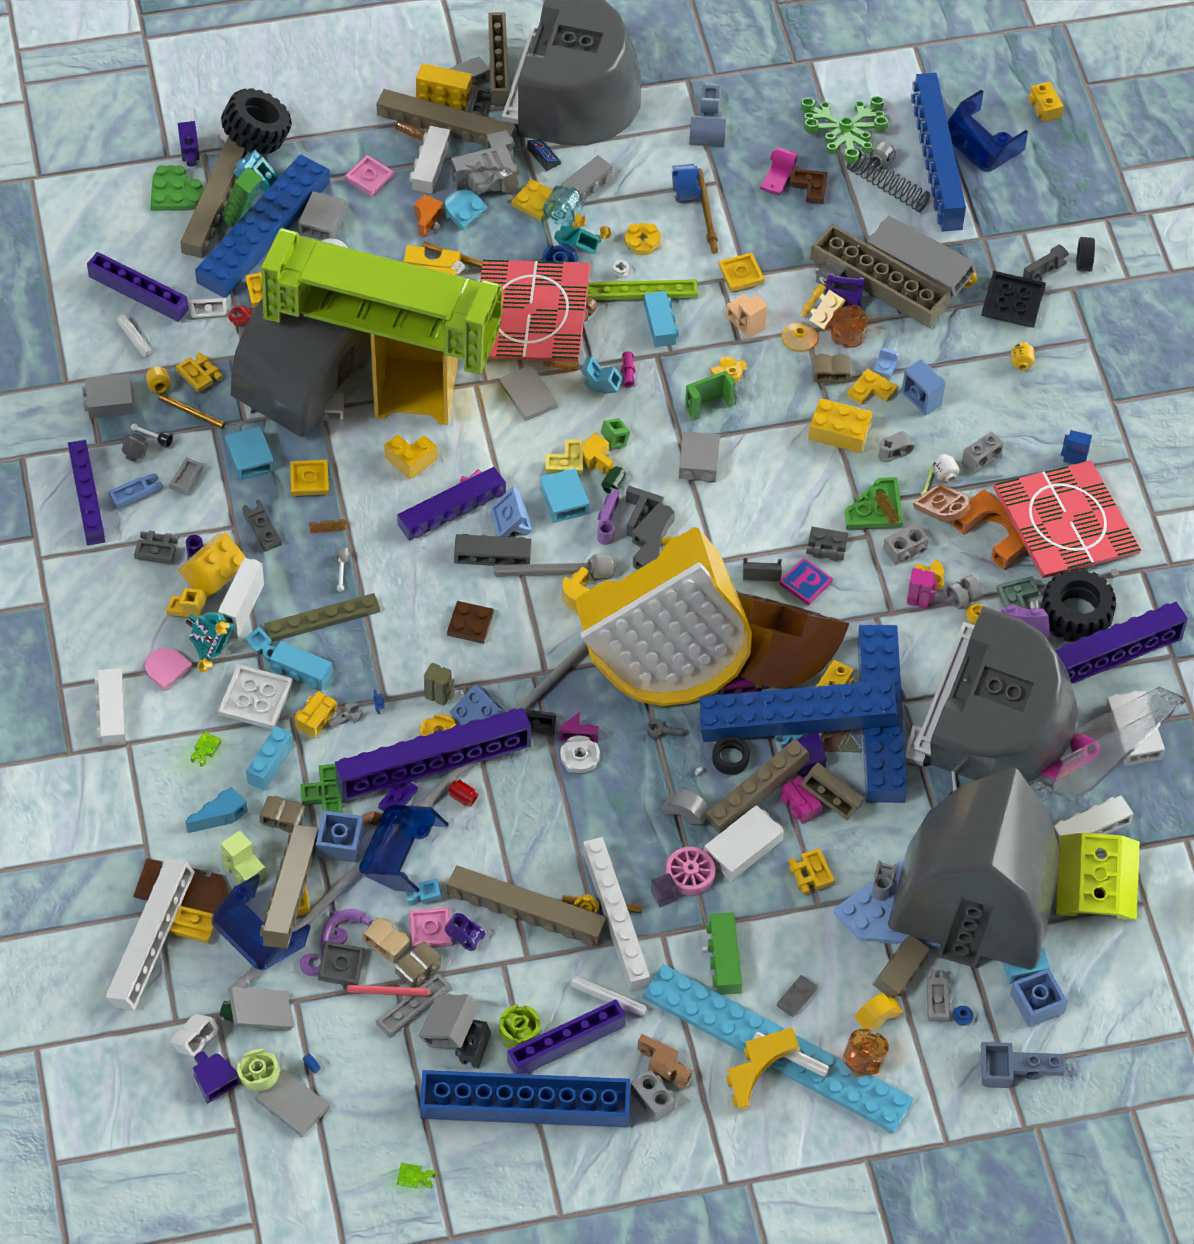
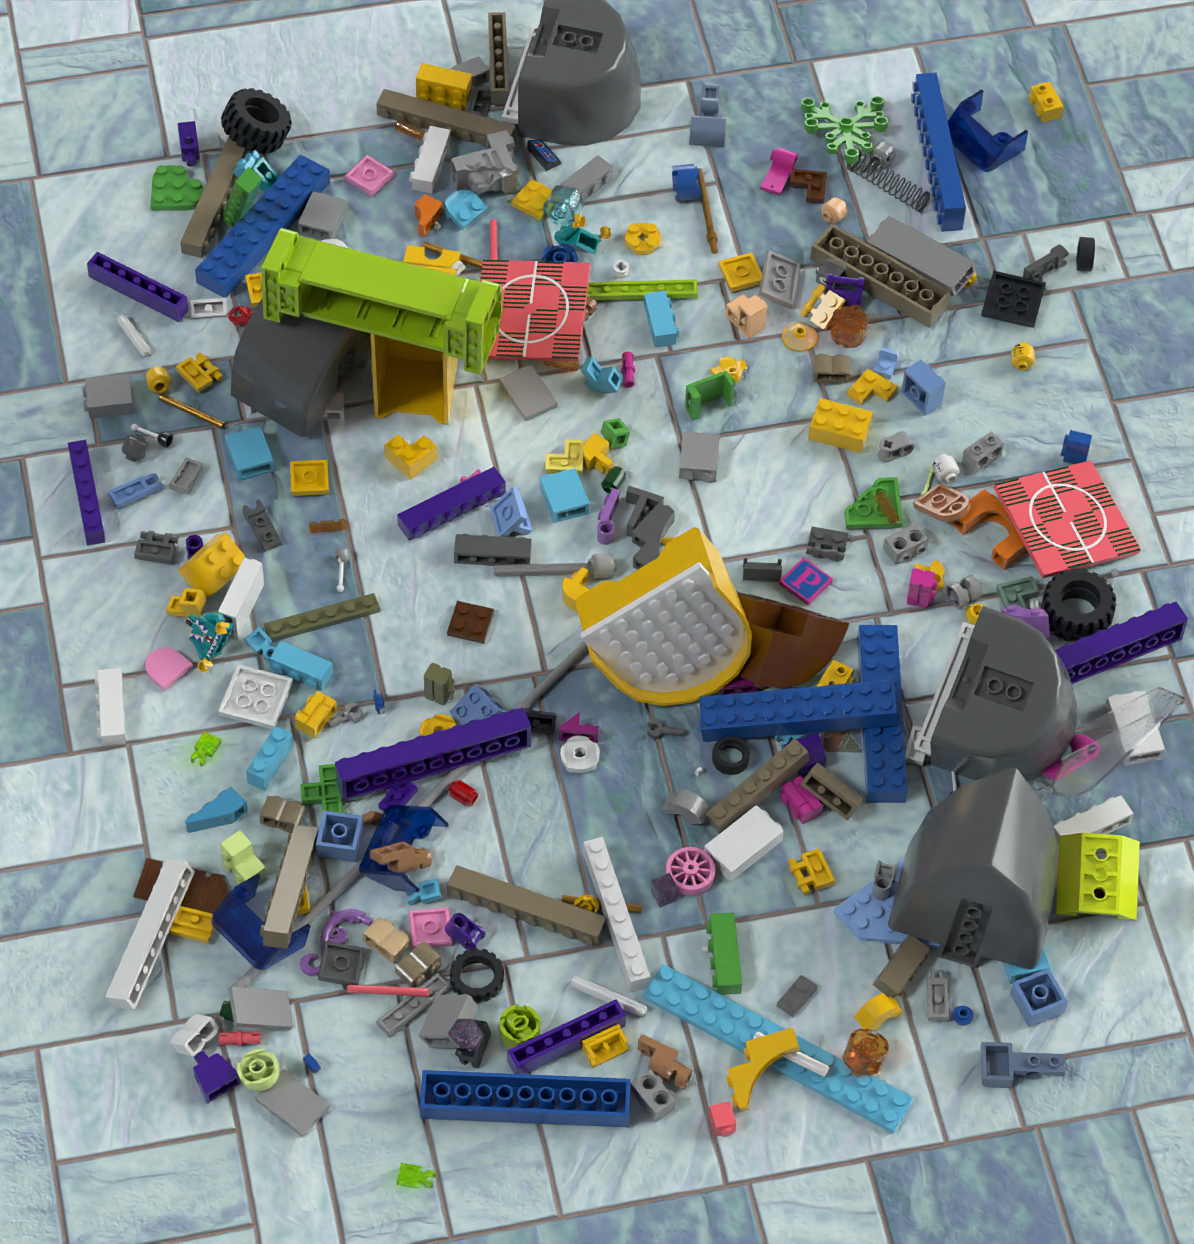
none -> coral pin [219,1030,261,1046]
none -> medium nougat plate [370,841,432,874]
none -> clear purple brick [448,1019,484,1051]
none -> black tyre [450,948,504,1003]
none -> coral bar [490,219,498,260]
none -> yellow hinge [582,1024,629,1068]
none -> coral brick [709,1101,736,1137]
none -> light grey plate [759,250,801,309]
none -> light nougat head [821,197,847,224]

